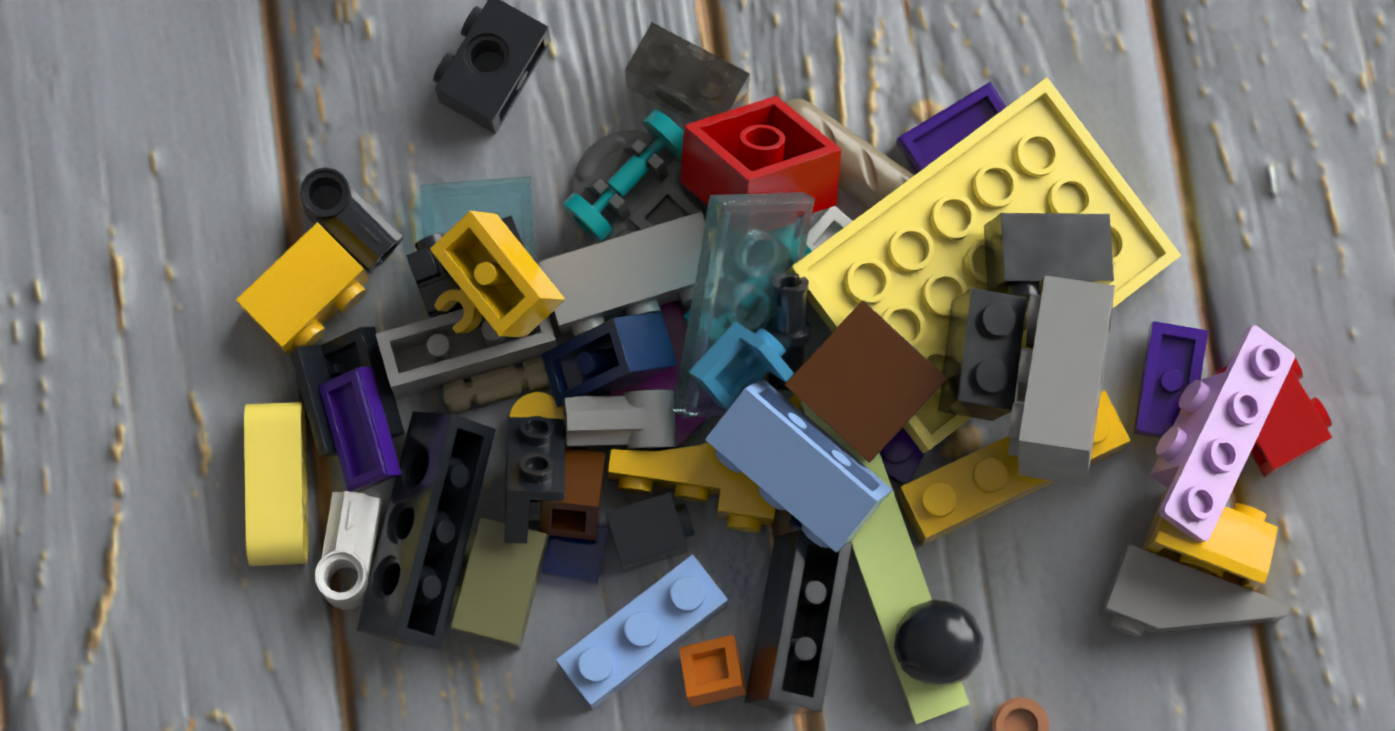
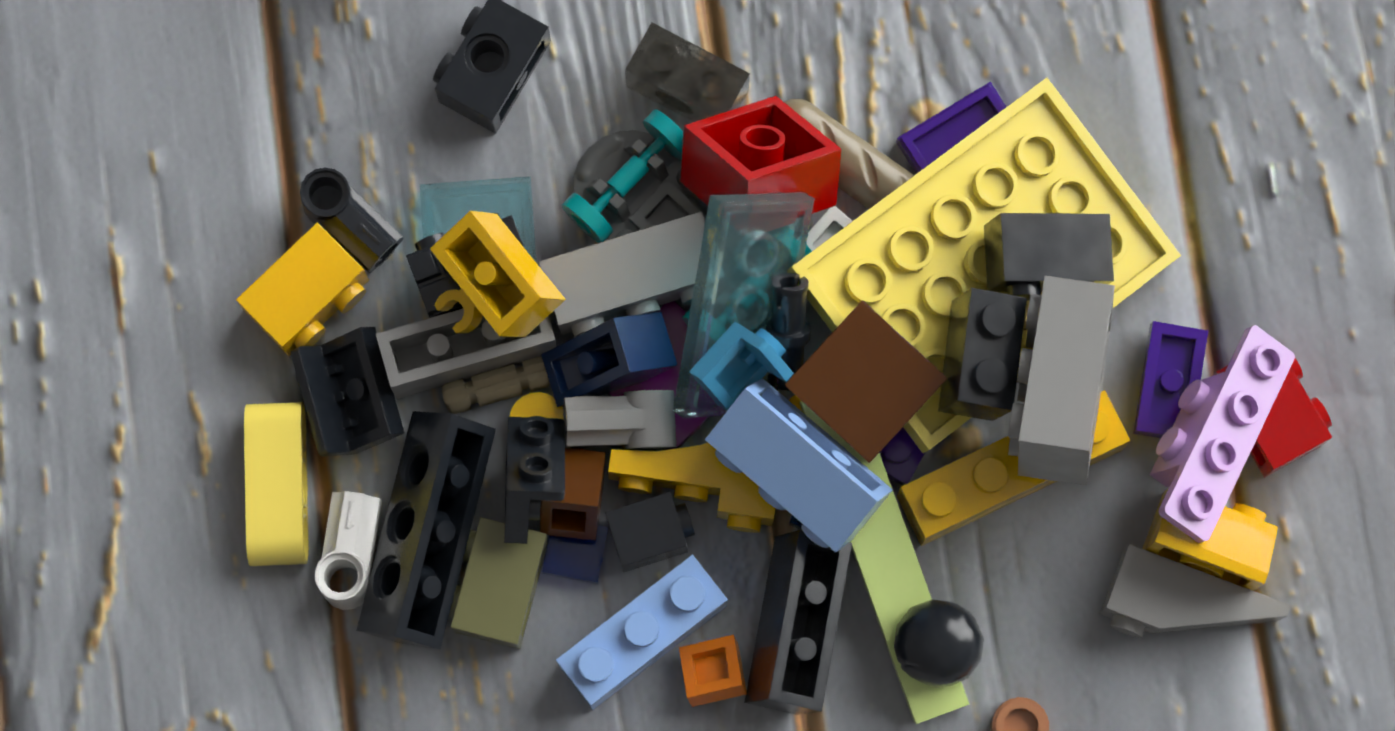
dark purple tile [318,367,401,492] -> none

